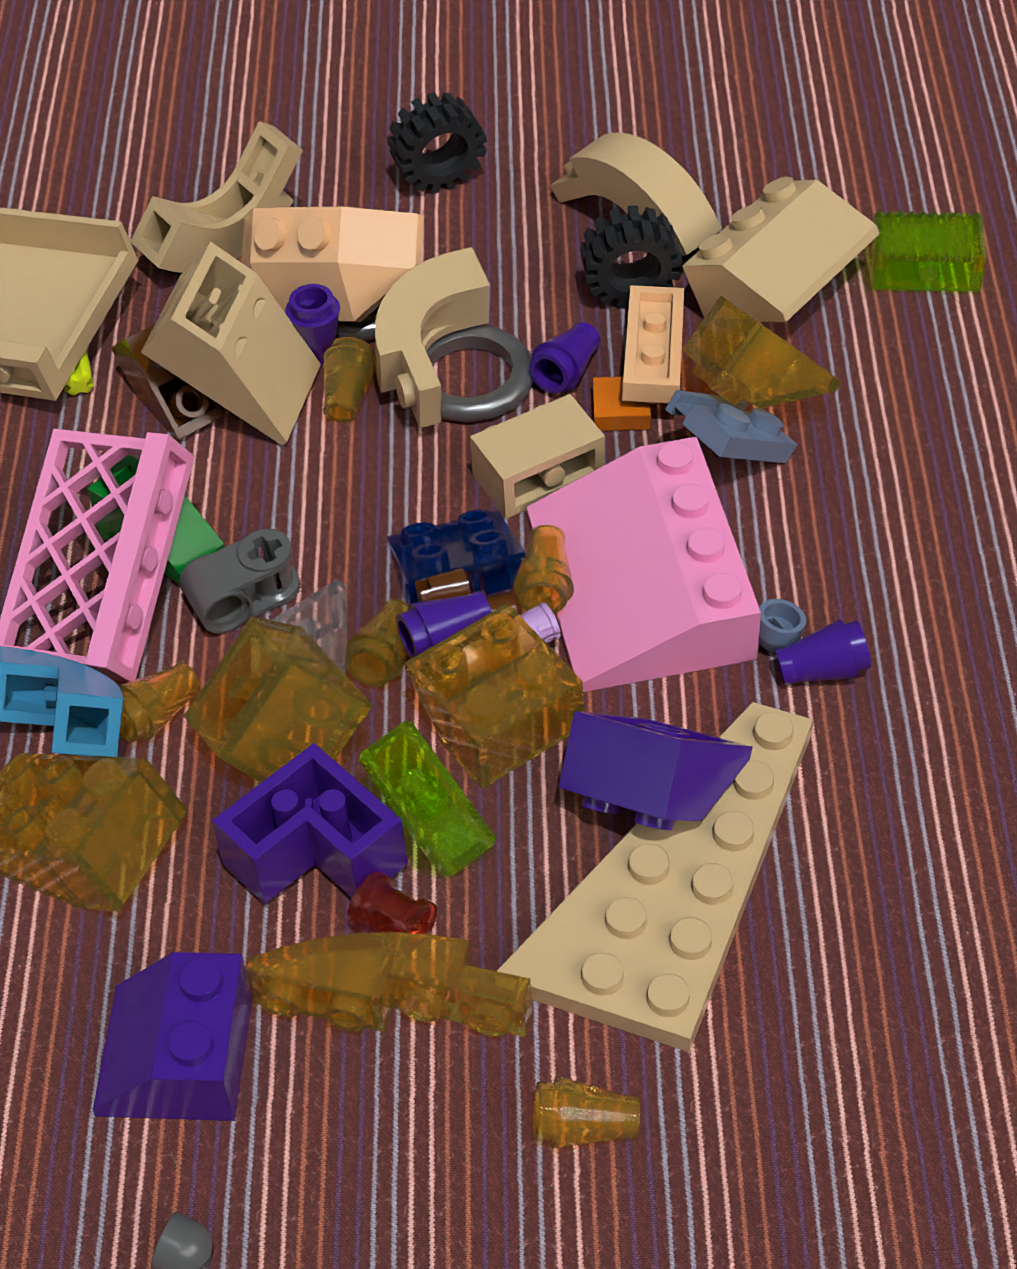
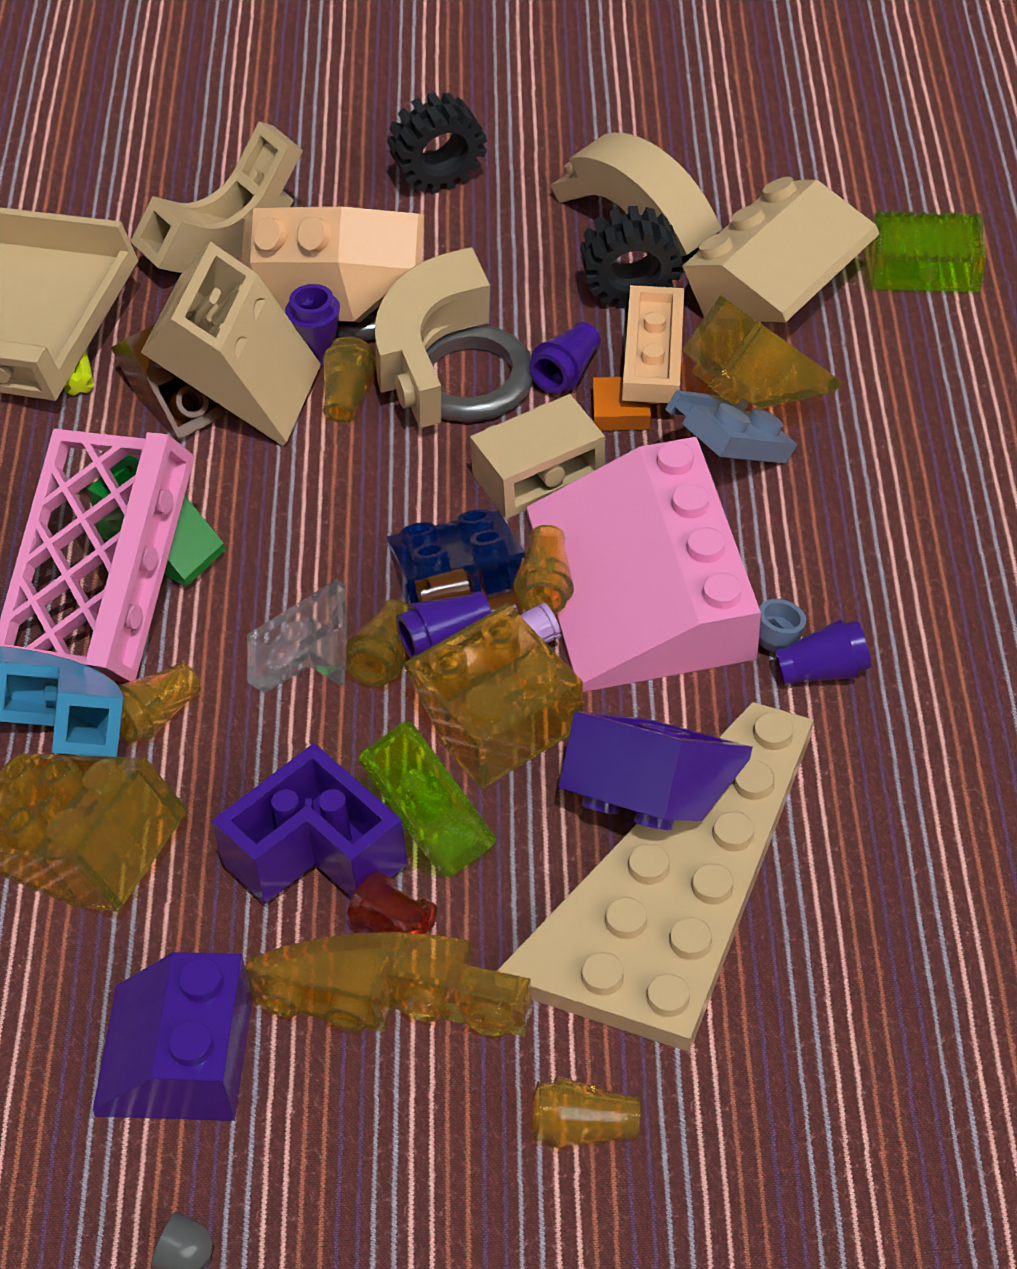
dark grey piece [179,529,301,634] -> none
clear yellow slope [184,616,373,783] -> none

